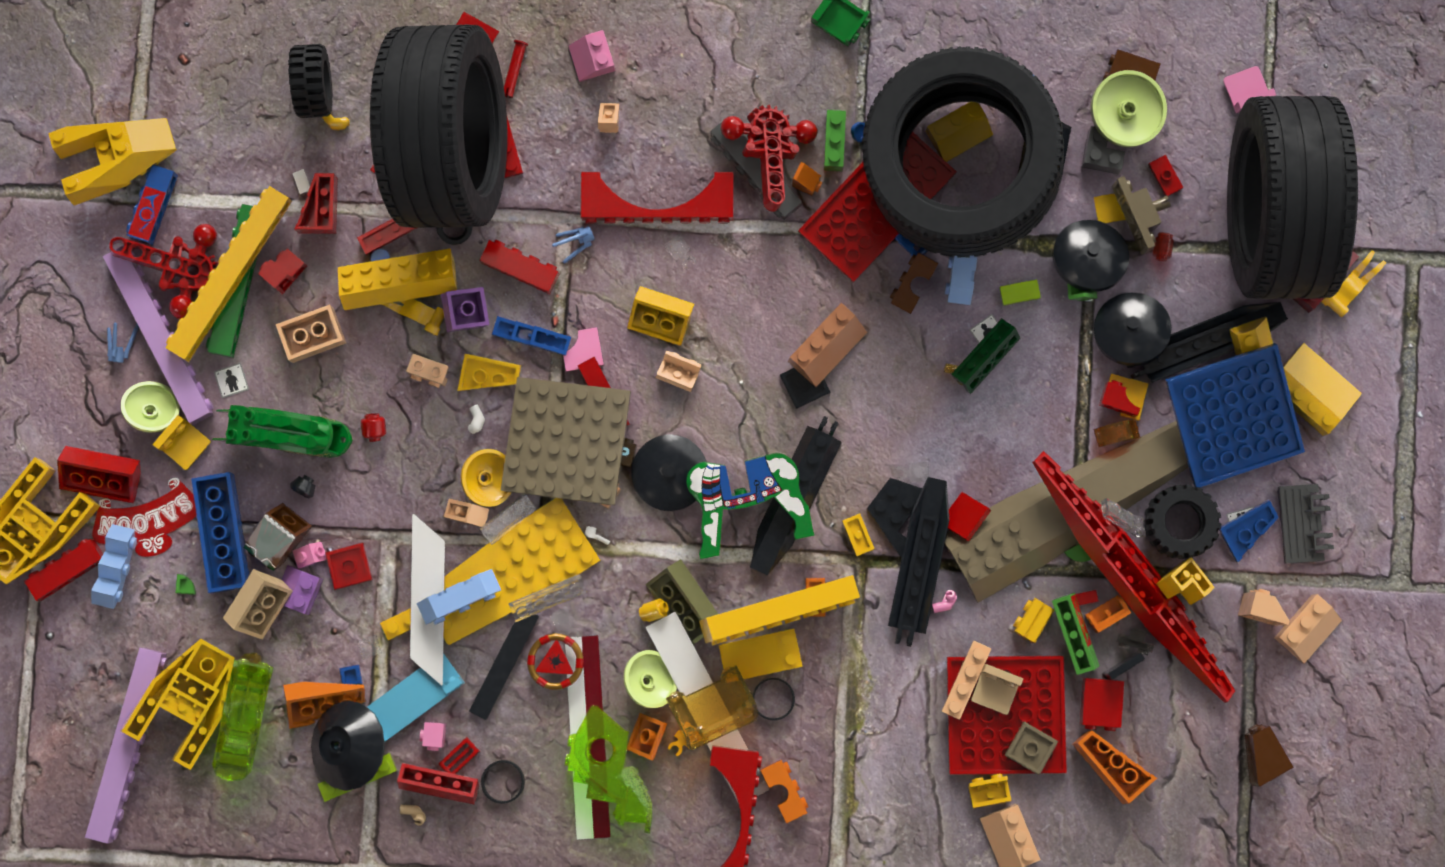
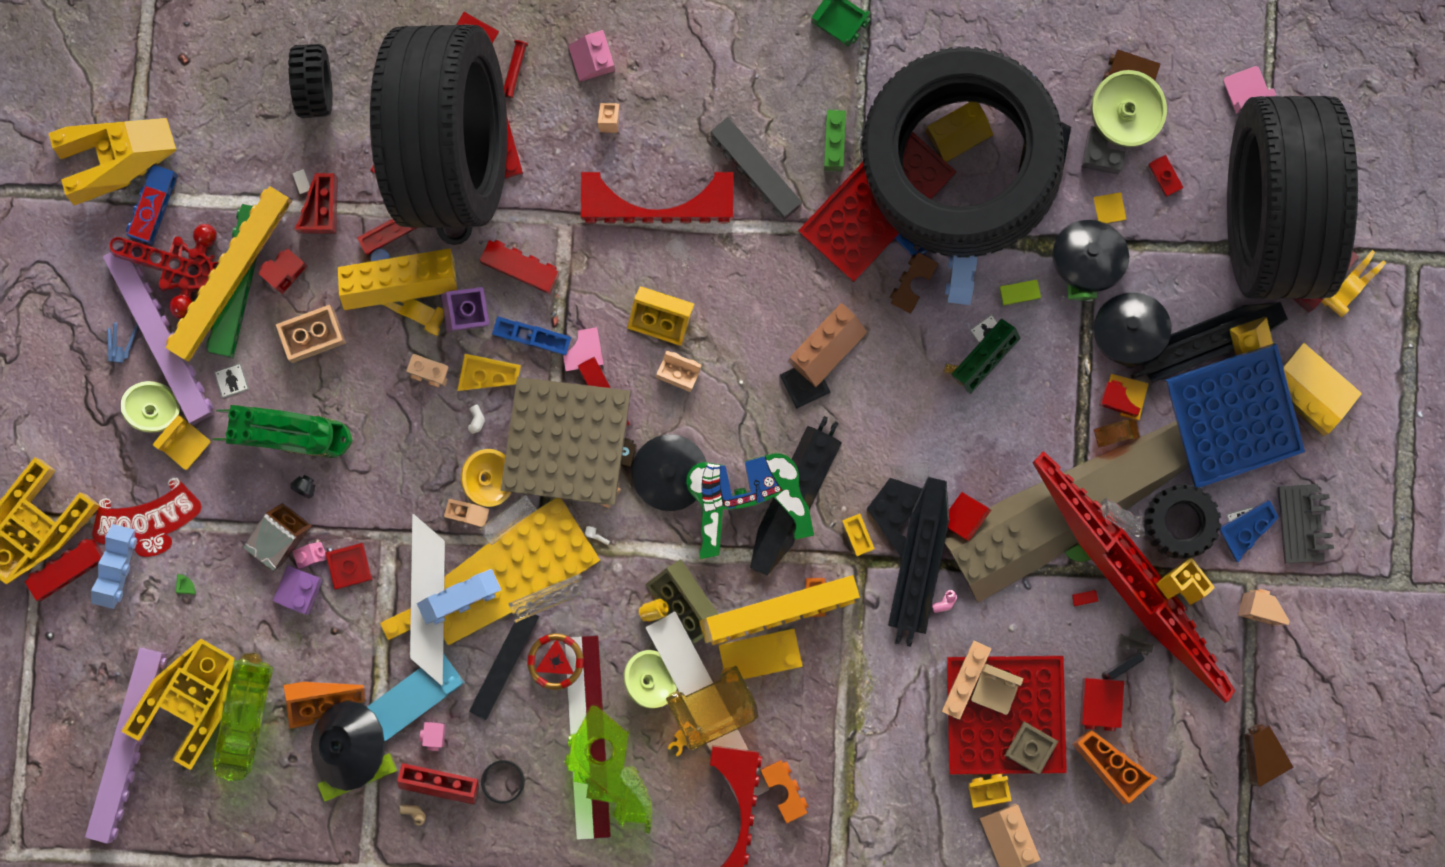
red slope [57,446,141,504] -> none
blue brick [191,472,249,594] -> none
tan brick [223,569,293,639] -> none
yellow arm [322,114,350,130] -> none
blue tile [339,665,363,685] -> none
red head [360,413,387,442] -> none
red tile [438,737,480,774] -> none
medium blue plant [552,226,595,264] -> none
orange slope [626,713,668,761] -> none
red piece [720,104,818,212] -> none
black tyre [752,678,795,721] -> none
orange slope [792,162,823,196] -> none
blue piece [851,122,865,142] -> none
yellow brick [1013,598,1055,643] -> none
bright green brick [1052,592,1100,675] -> none
orange hinge [1085,595,1132,633] -> none
dark tan brick [1111,176,1171,255] -> none
clear red brick [1152,232,1174,262] -> none
light nougat slope [1274,594,1342,664] -> none

